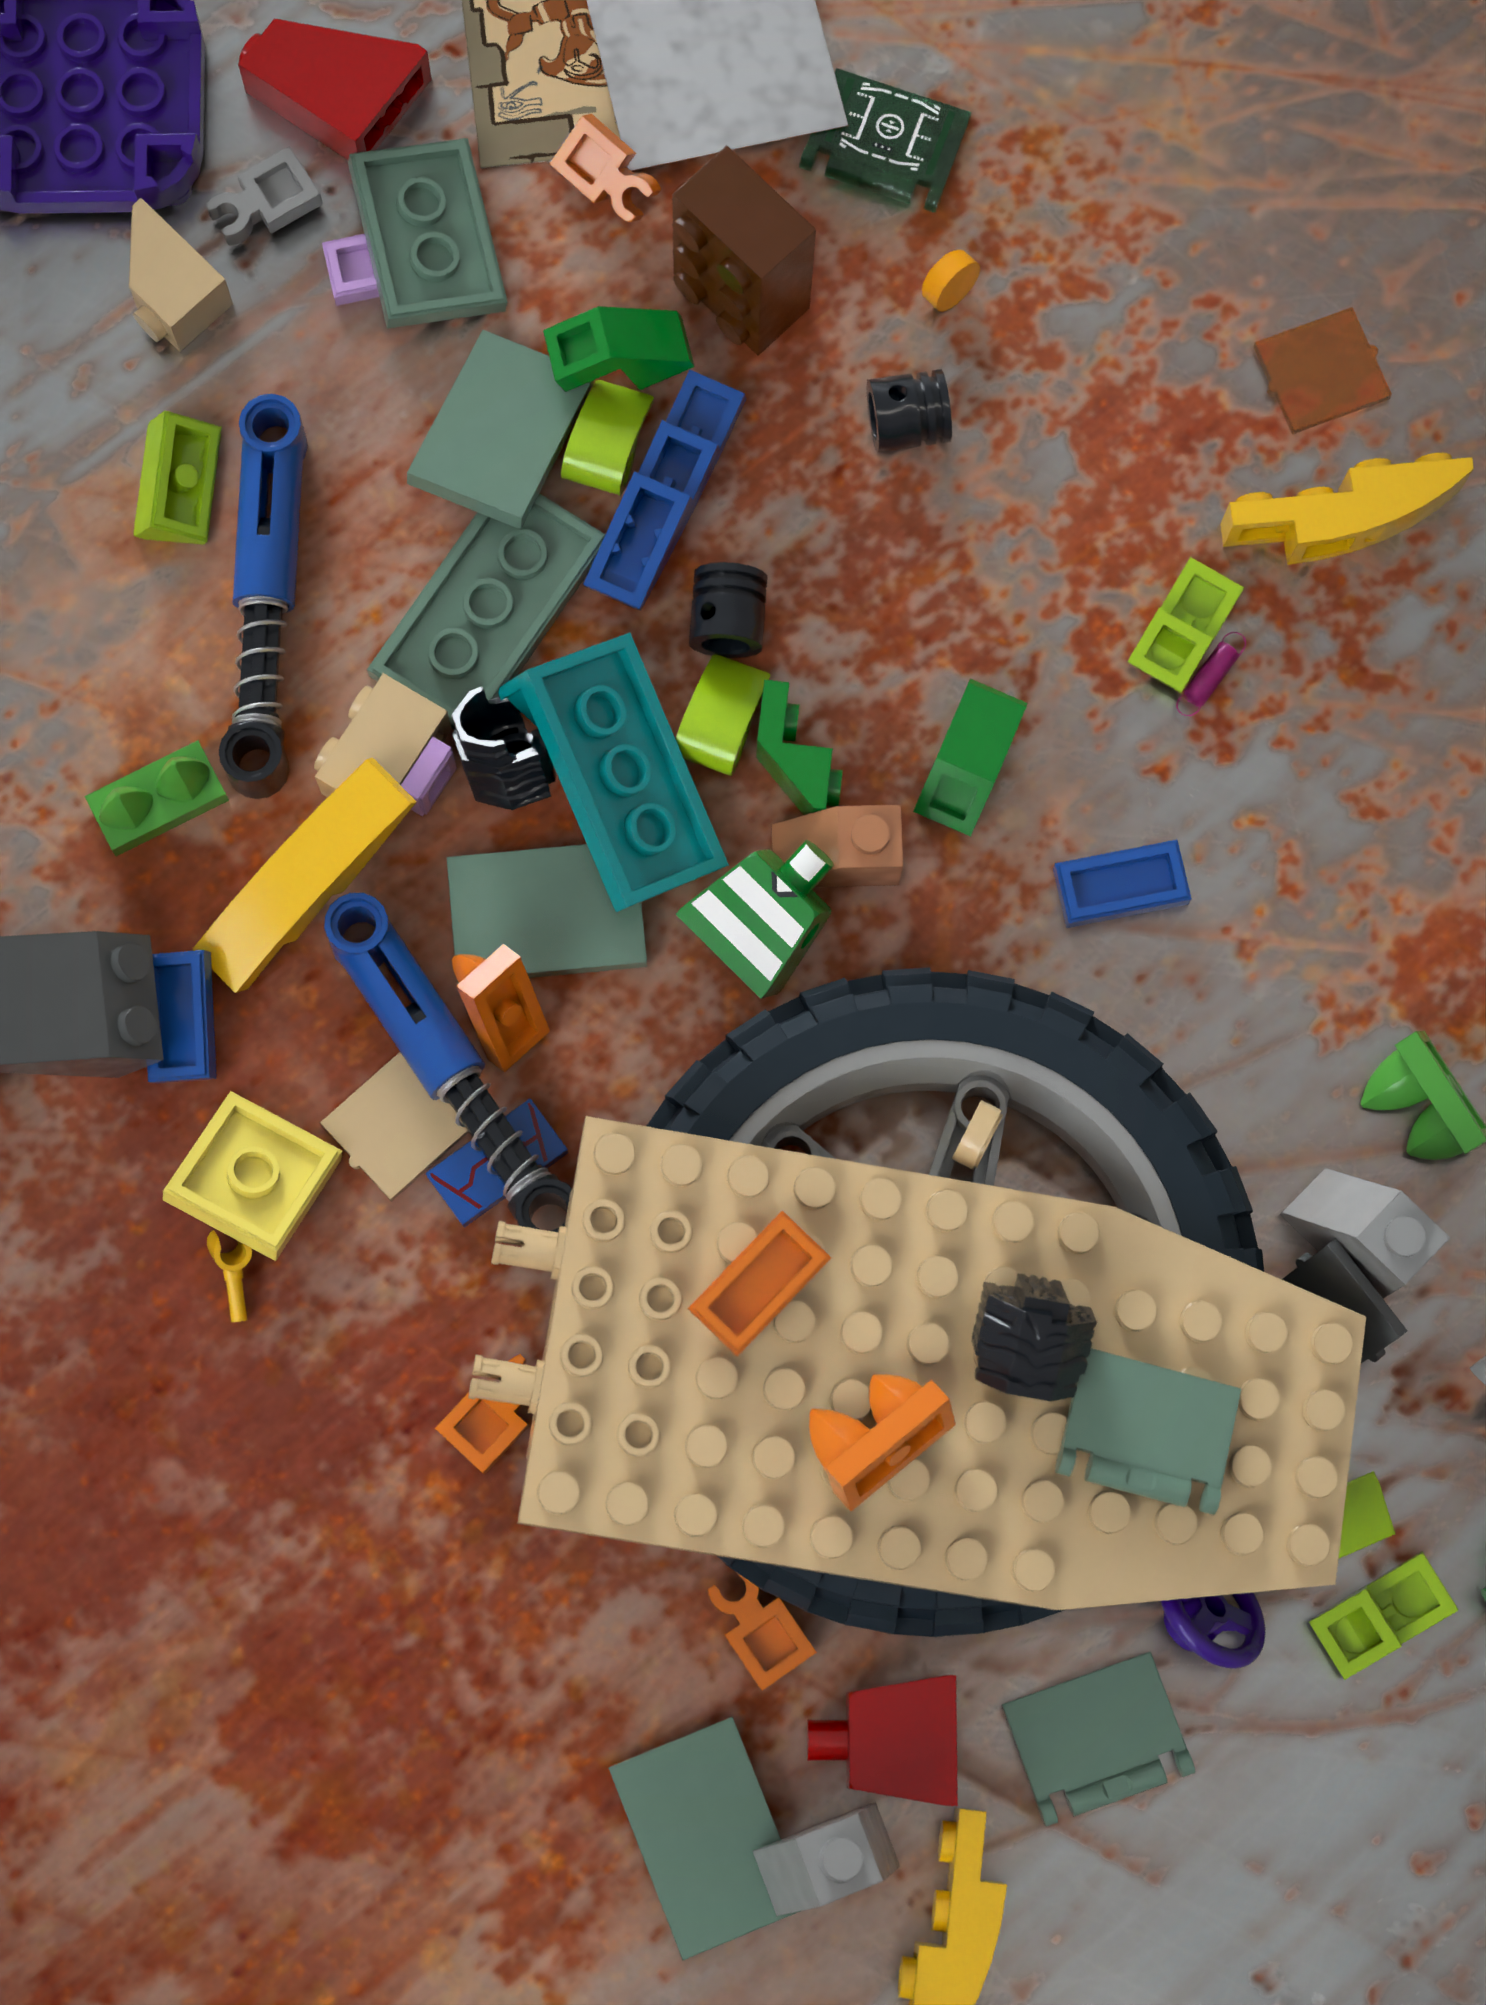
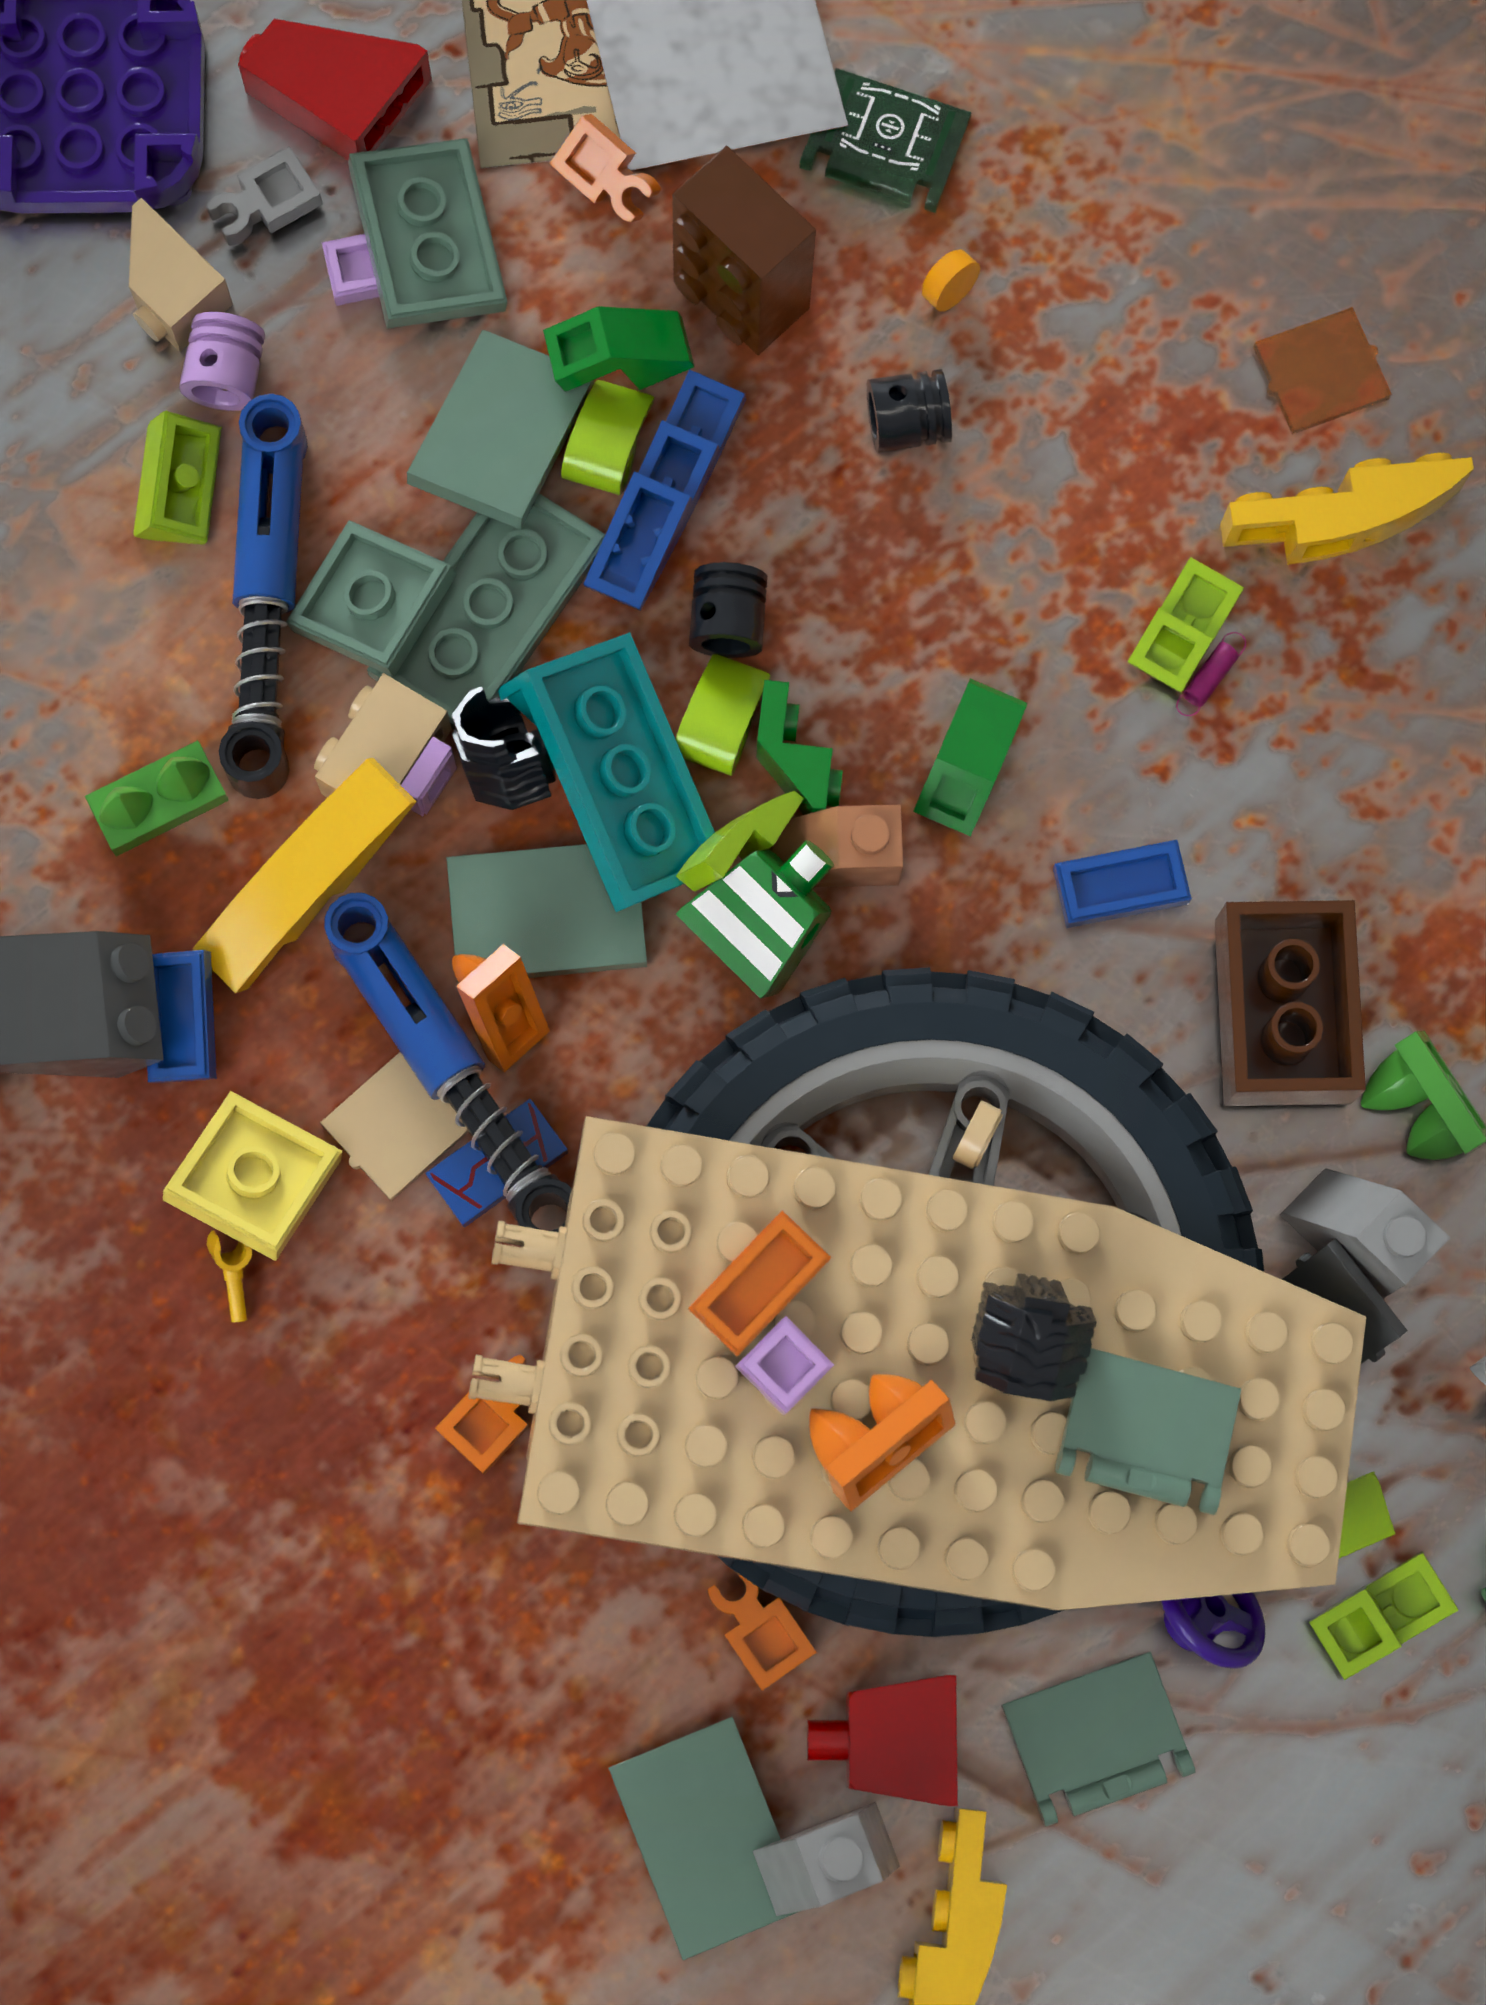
none -> lavender piece [179,312,266,411]
none -> sand green tile [286,520,457,678]
none -> lime slope [676,791,804,892]
none -> lavender tile [735,1316,834,1415]
none -> reddish brown brick [1215,900,1366,1106]

